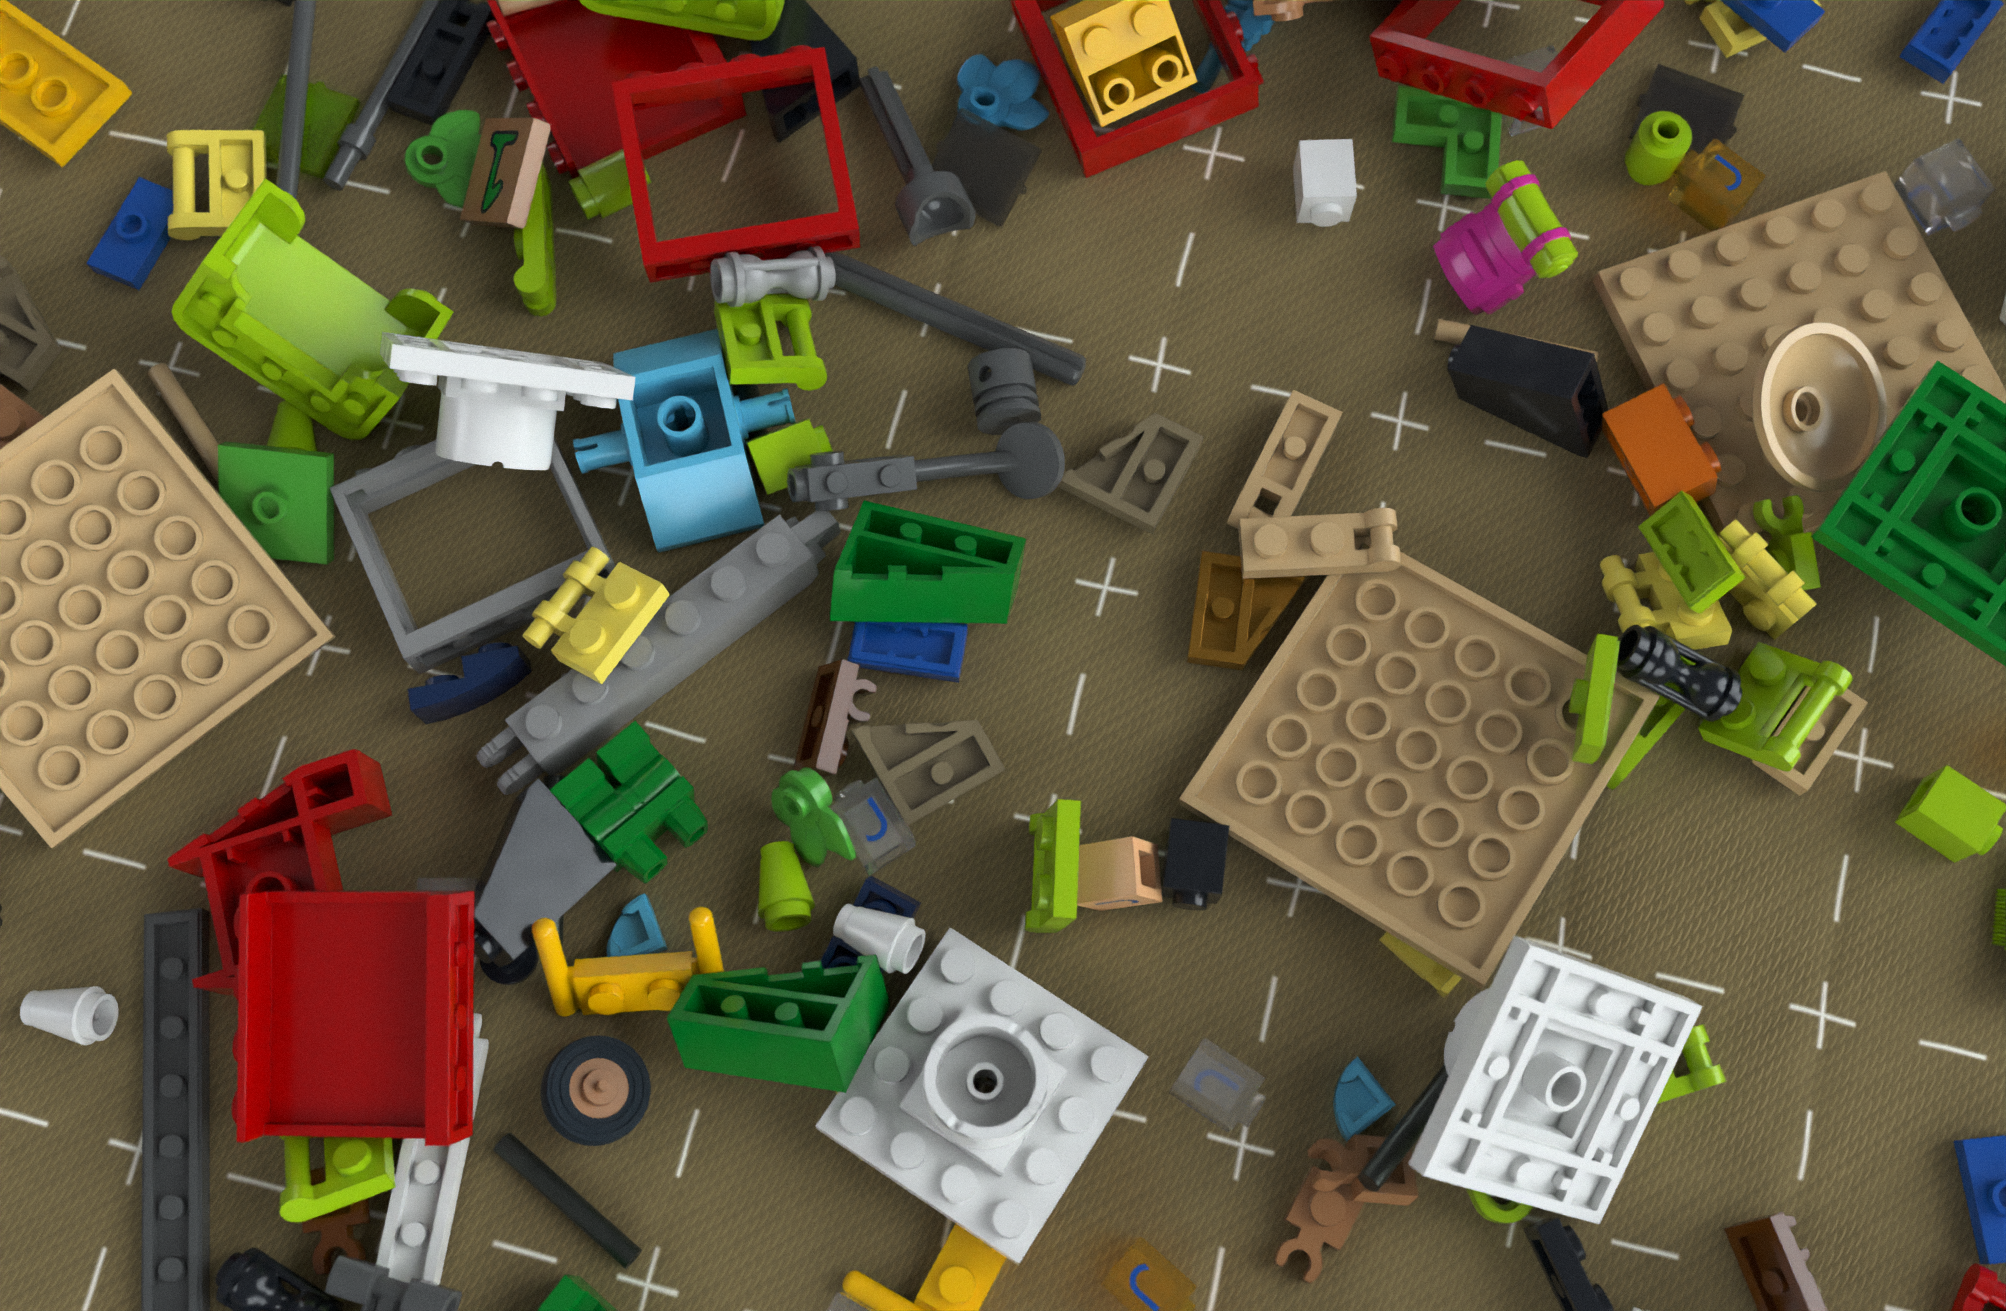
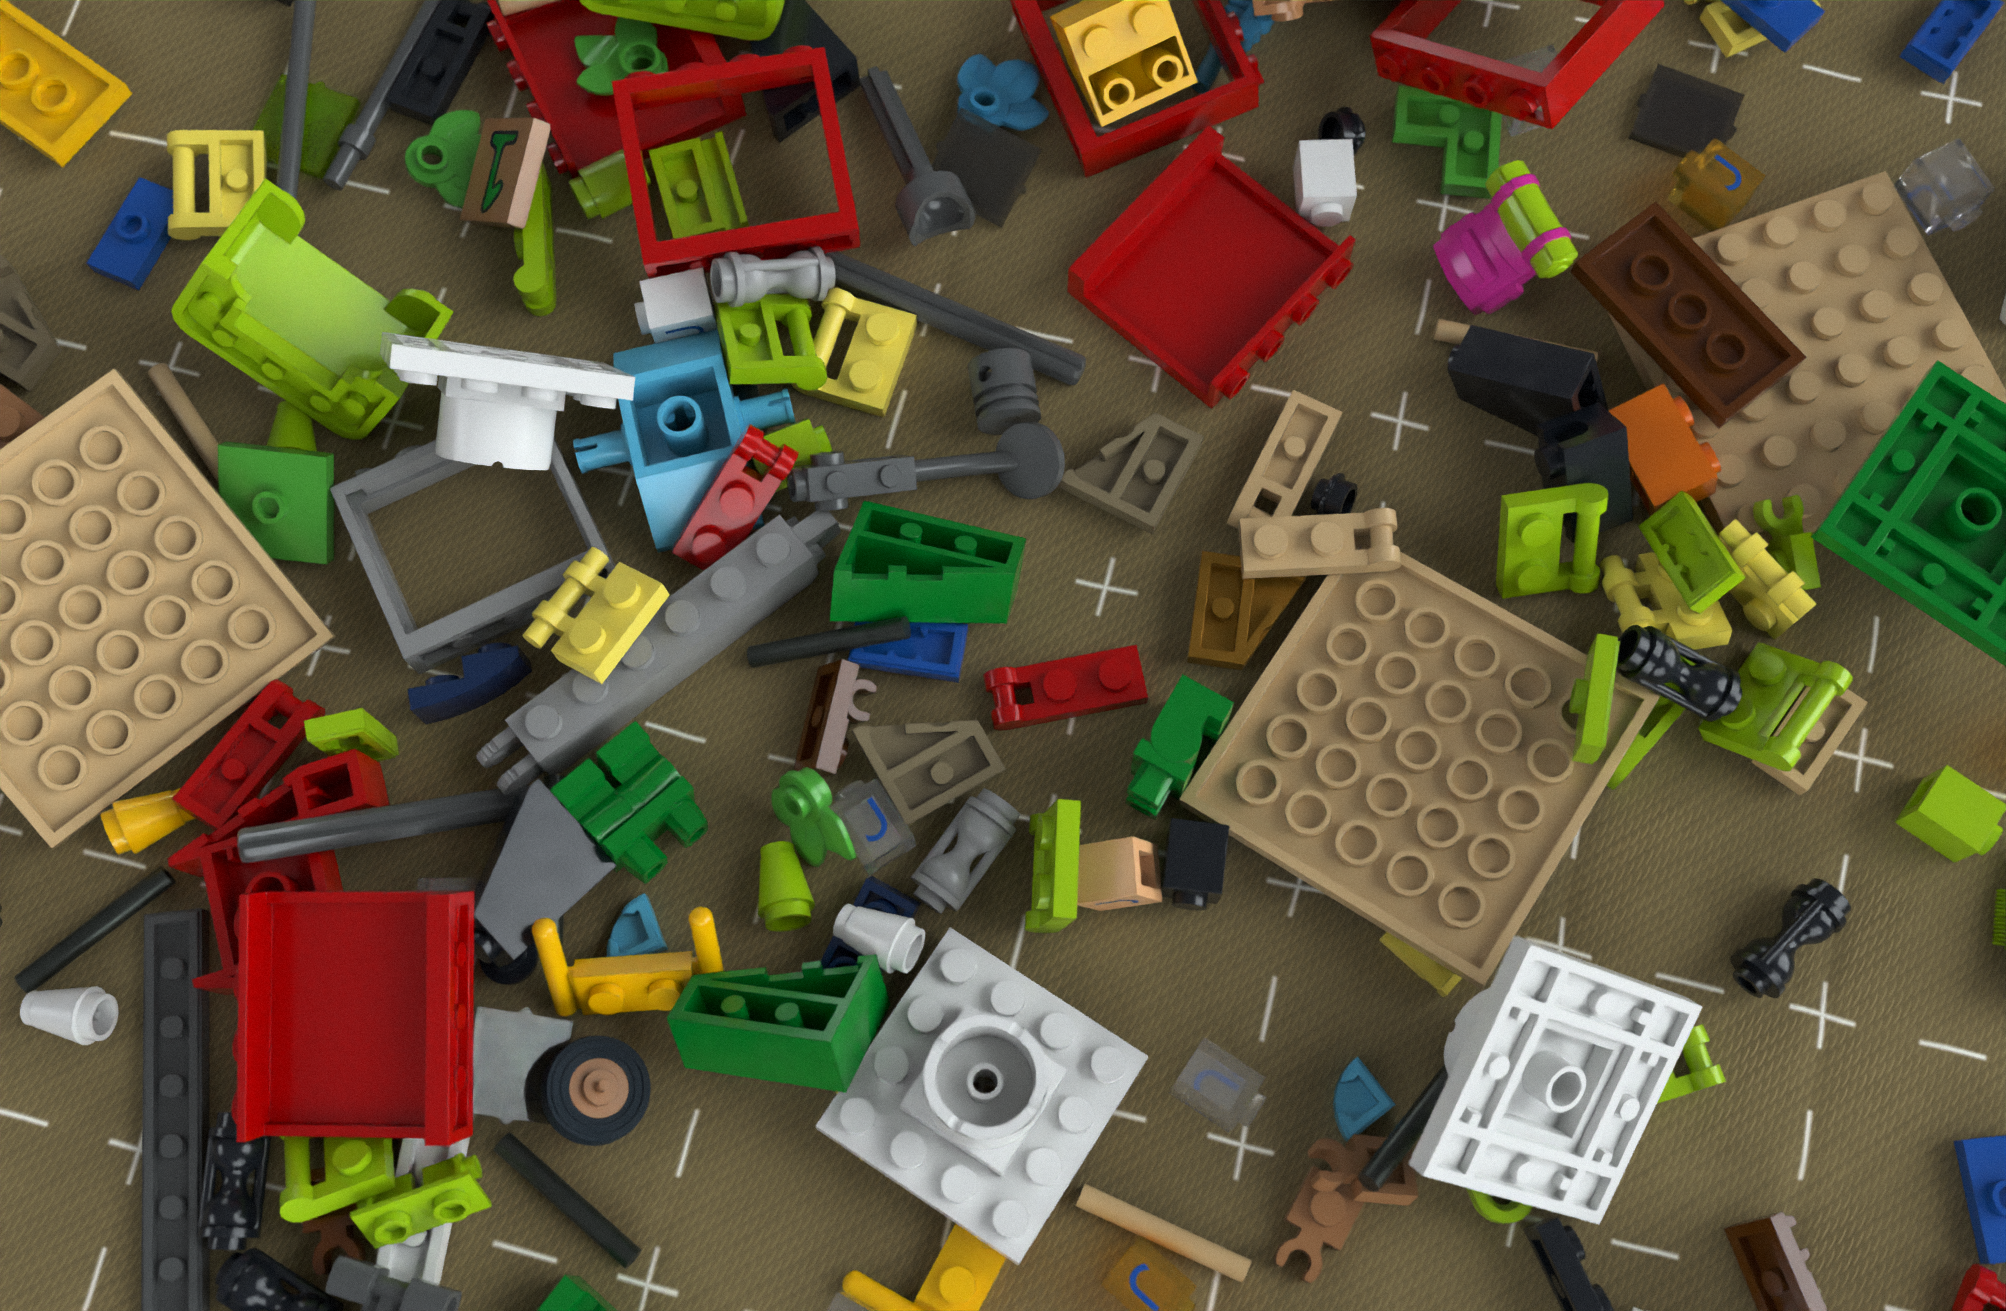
lime brick [1625,111,1692,186] -> none
tan dish [1752,322,1887,492] -> none
none -> pearl dark grey piece [15,866,176,993]
none -> yellow cone [101,788,195,855]
none -> red plate [172,679,325,830]
none -> black piece [196,1112,272,1250]
none -> dark grey axle [237,785,529,863]
none -> lime plate [304,708,399,761]
none -> lime hinge [350,1153,492,1249]
none -> clear smoke piece [473,1006,574,1125]
none -> bright green plate [574,17,668,96]
none -> white brick [635,267,718,343]
none -> lime plate [649,131,749,239]
none -> red plate [671,424,799,570]
none -> pearl dark grey bar [747,616,911,668]
none -> light yellow plate [792,287,918,417]
none -> light grey piece [911,788,1020,914]
none -> red plate [983,644,1148,731]
none -> red panel [1067,125,1356,409]
none -> tan bar [1076,1184,1251,1283]
none -> green hips [1125,674,1234,820]
none -> black plate [1311,473,1358,515]
none -> black plate [1318,107,1366,155]
none -> lime plate [1496,483,1608,599]
none -> black brick [1534,403,1633,543]
none -> reddish brown plate [1570,201,1807,429]
none -> black piece [1730,878,1851,998]

